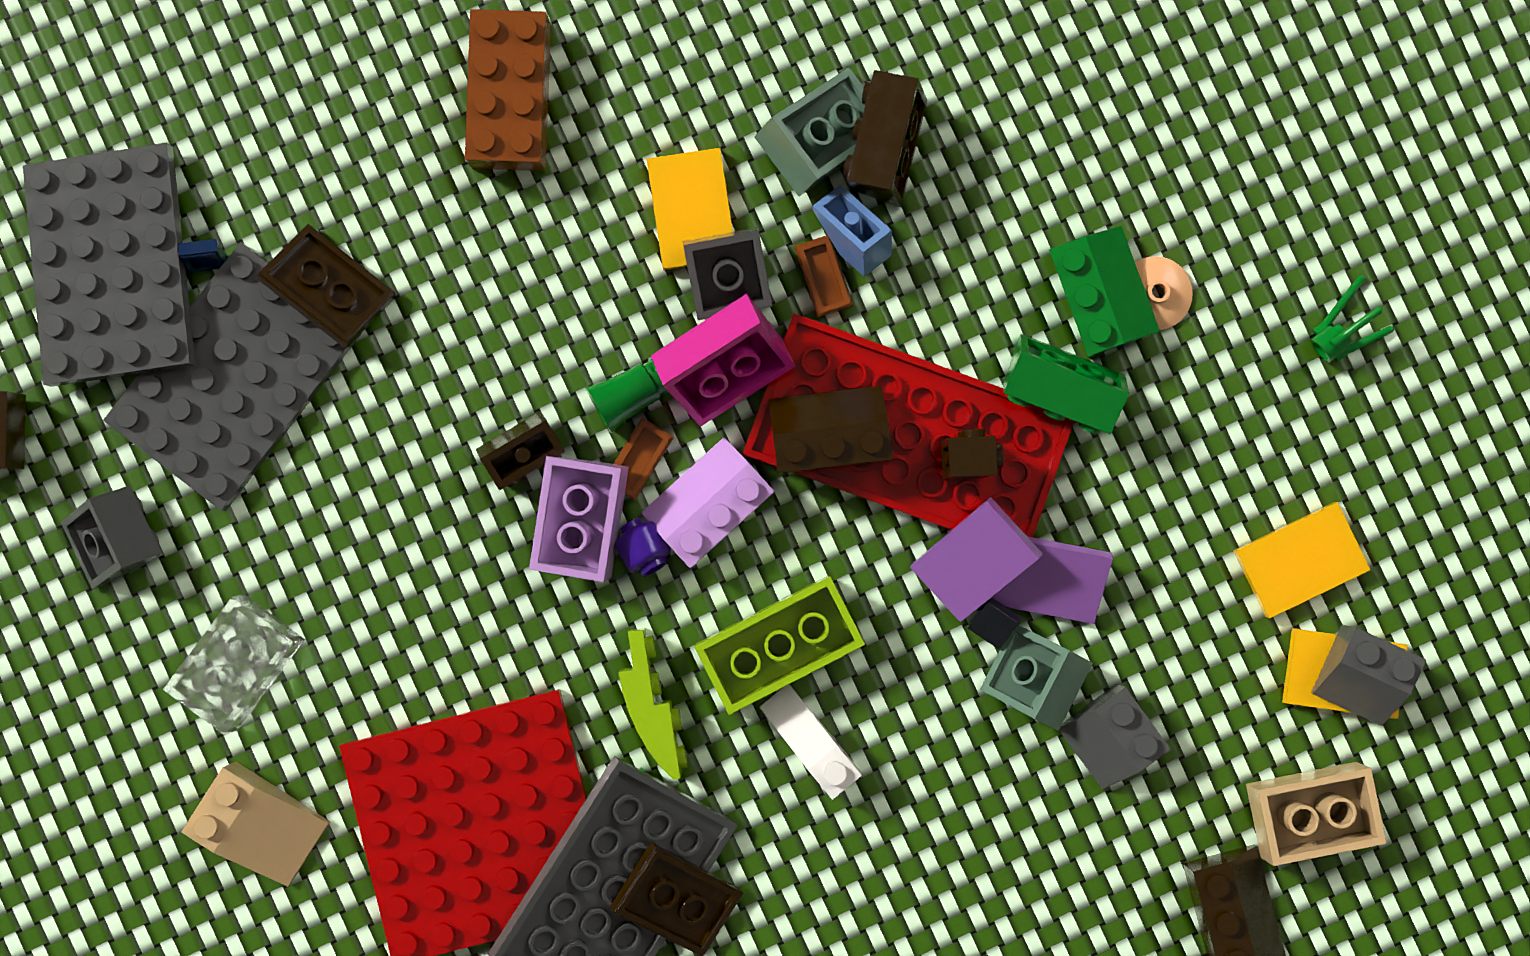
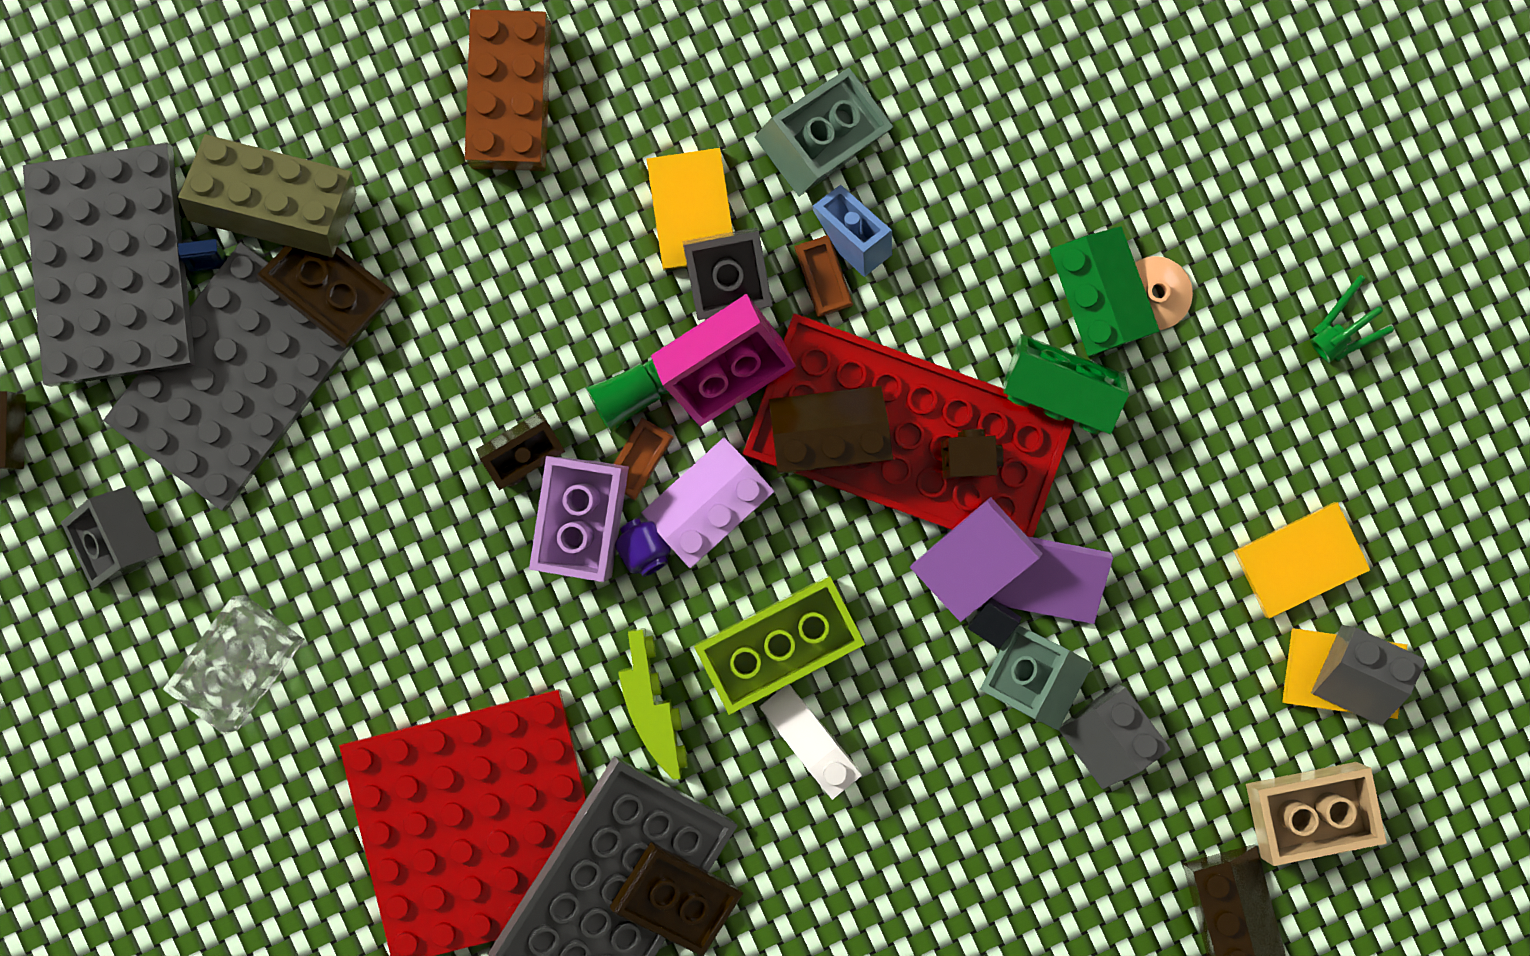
tan slope [181,761,330,887] -> none
dark brown slope [844,70,928,207] -> none
none -> olive brick [178,134,357,257]

